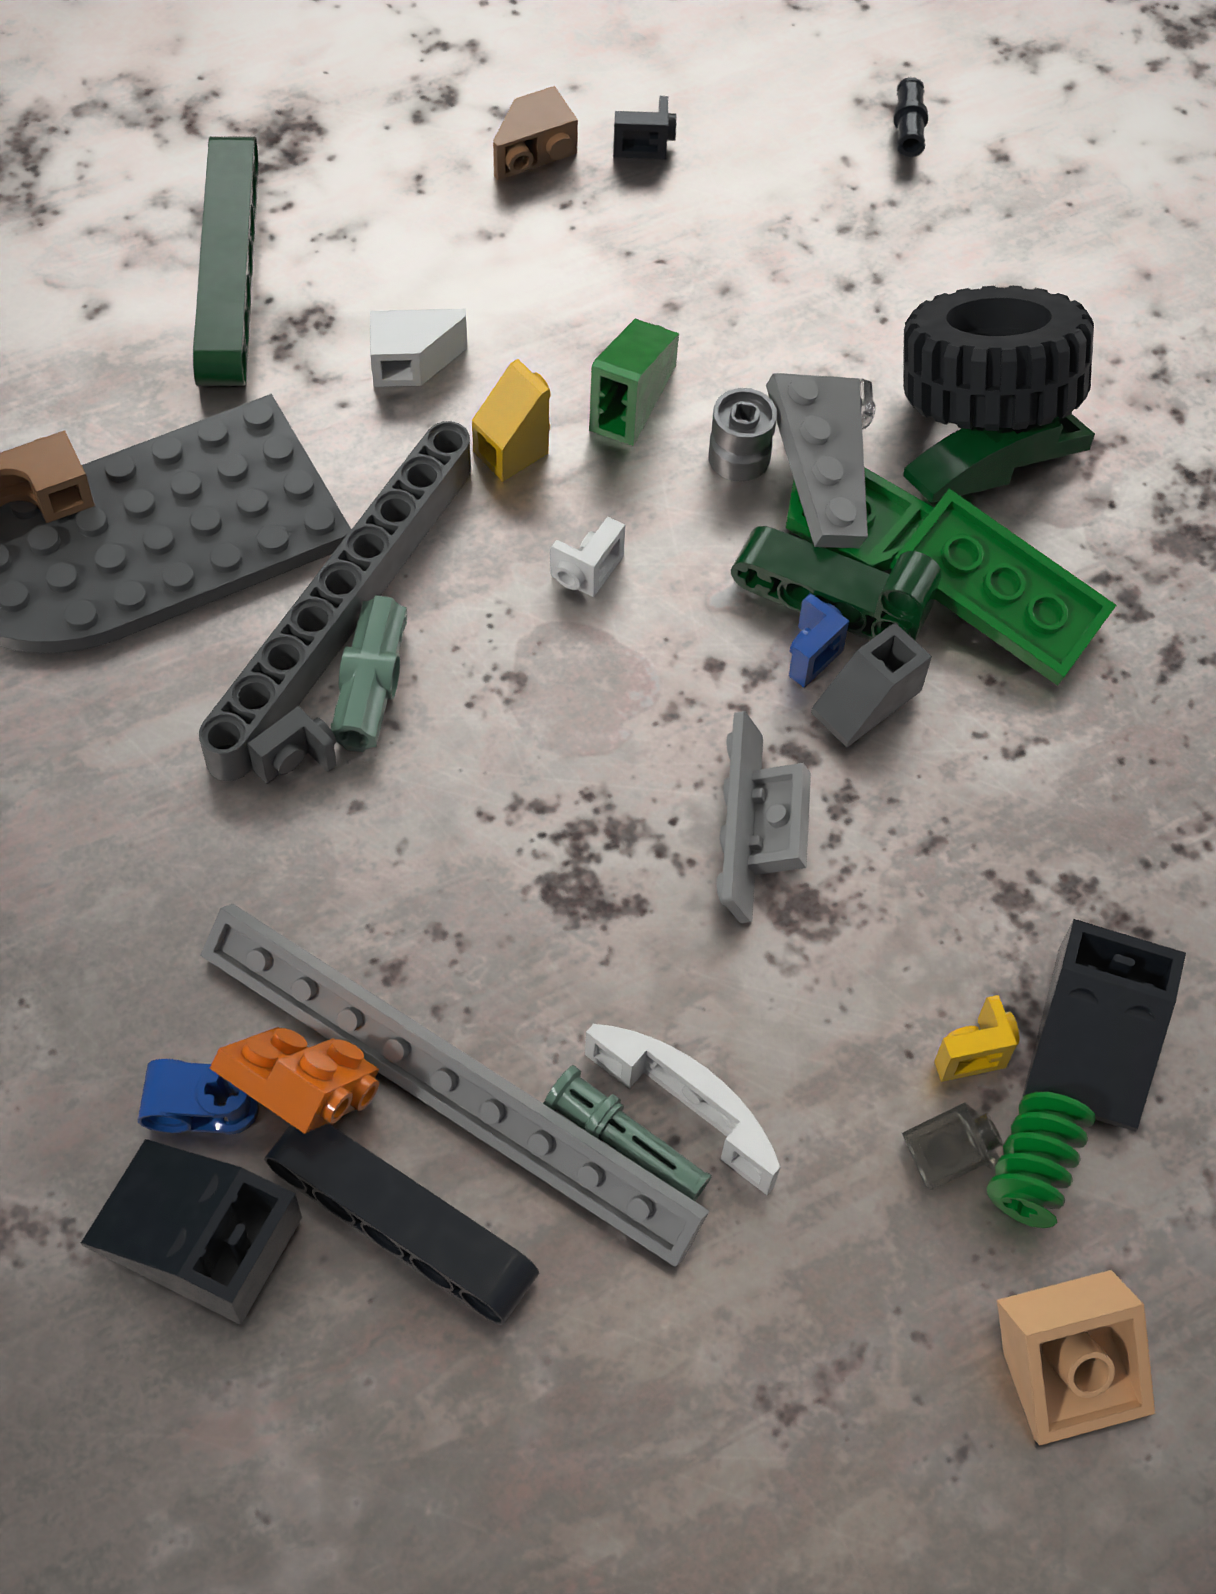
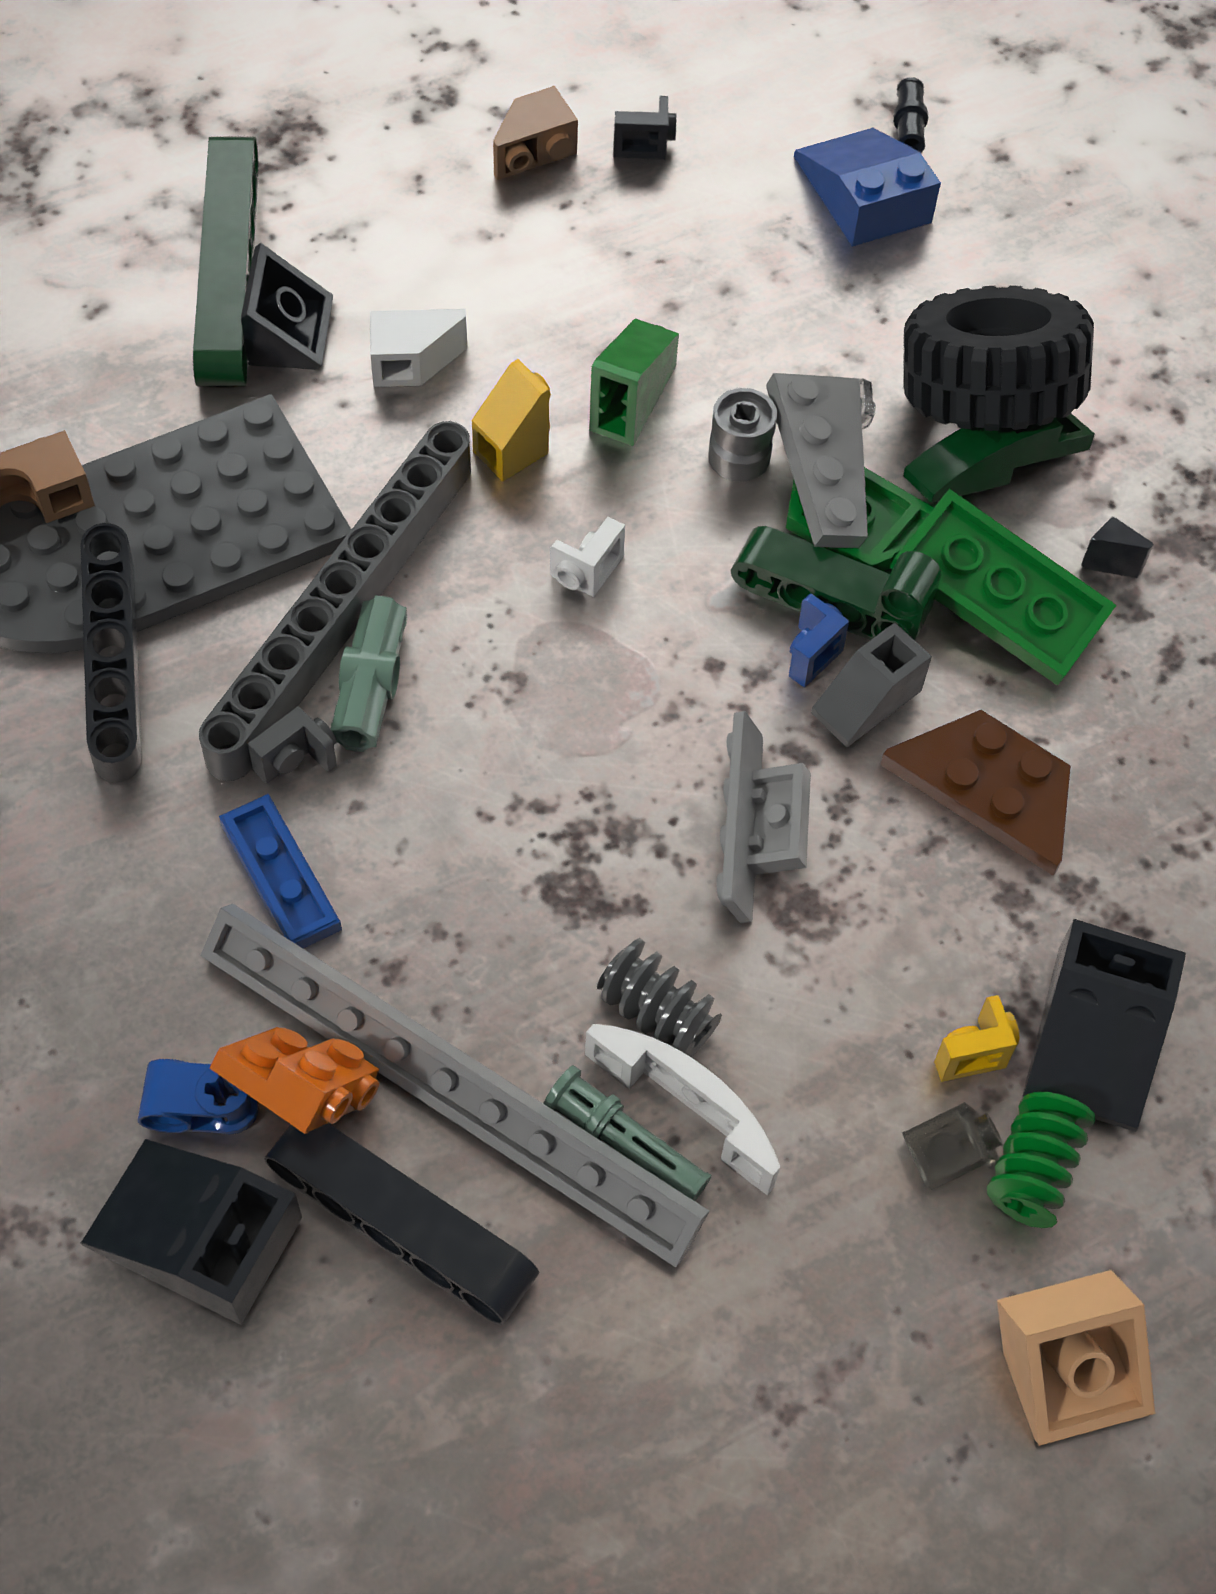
none -> black beam [81,523,142,782]
none -> blue tile [219,794,342,949]
none -> black slope [241,243,334,370]
none -> dark grey piece [597,938,722,1057]
none -> blue slope [794,127,941,247]
none -> reddish brown wing [880,710,1071,876]
none -> black slope [1081,516,1154,578]

